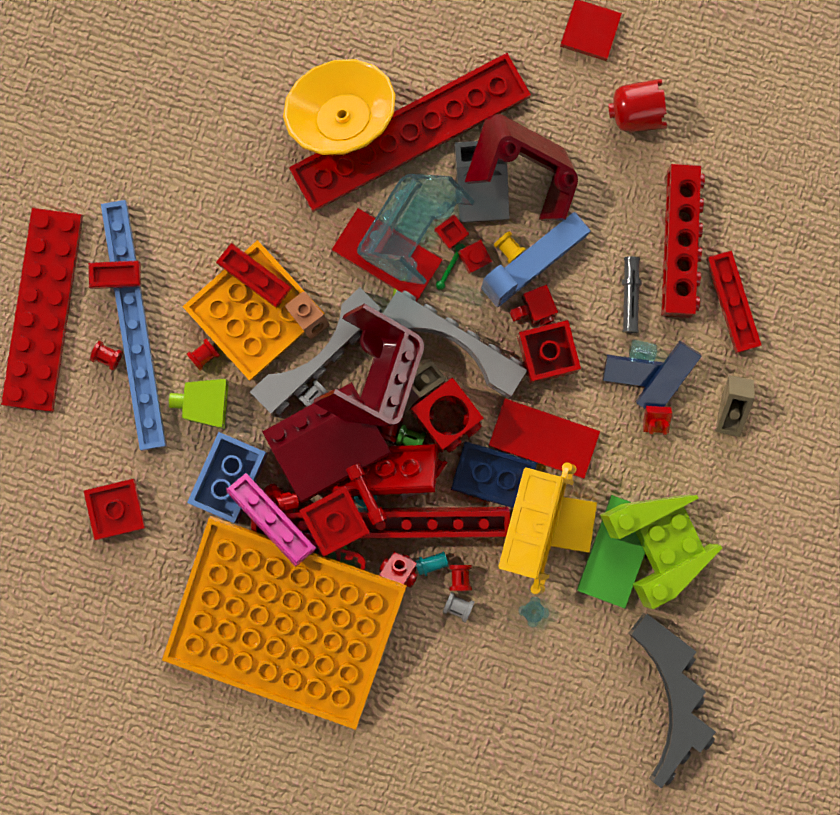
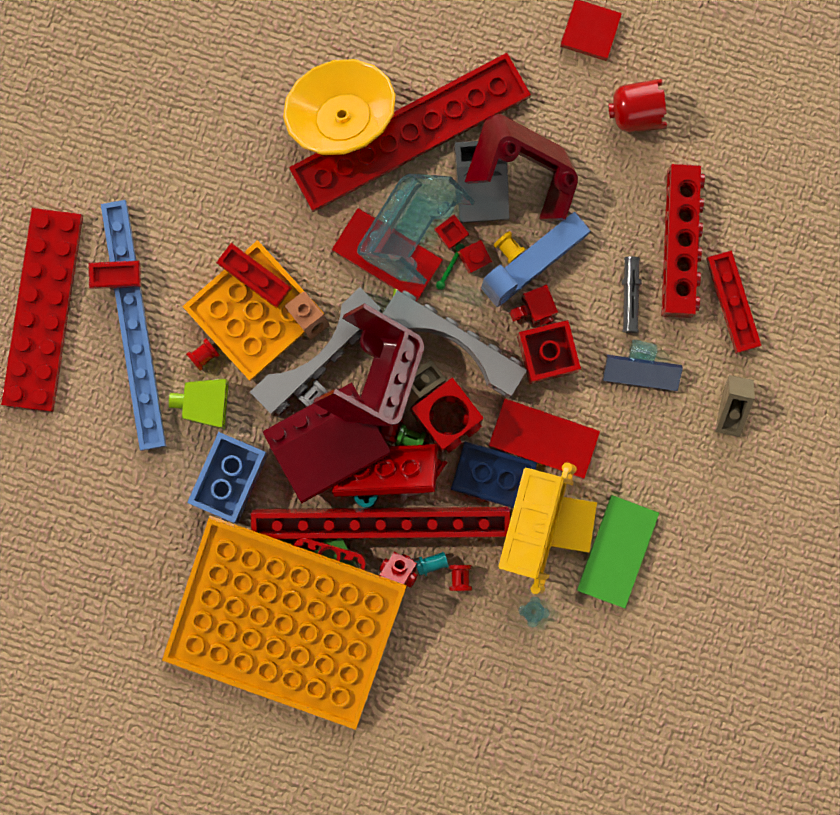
red plate [84,479,146,540] -> none
red bush [90,341,123,371] -> none
dark pink tile [226,473,316,567] -> none
red bar [264,484,299,513] -> none
red plate [299,486,370,557] -> none
red bar [346,463,387,526] -> none
light grey bush [443,592,474,623] -> none
lime wedge [600,495,722,609] -> none
dark grey arch [628,613,716,788] -> none
dark blue tile [636,341,702,409] -> none
red tile [643,406,672,435] -> none

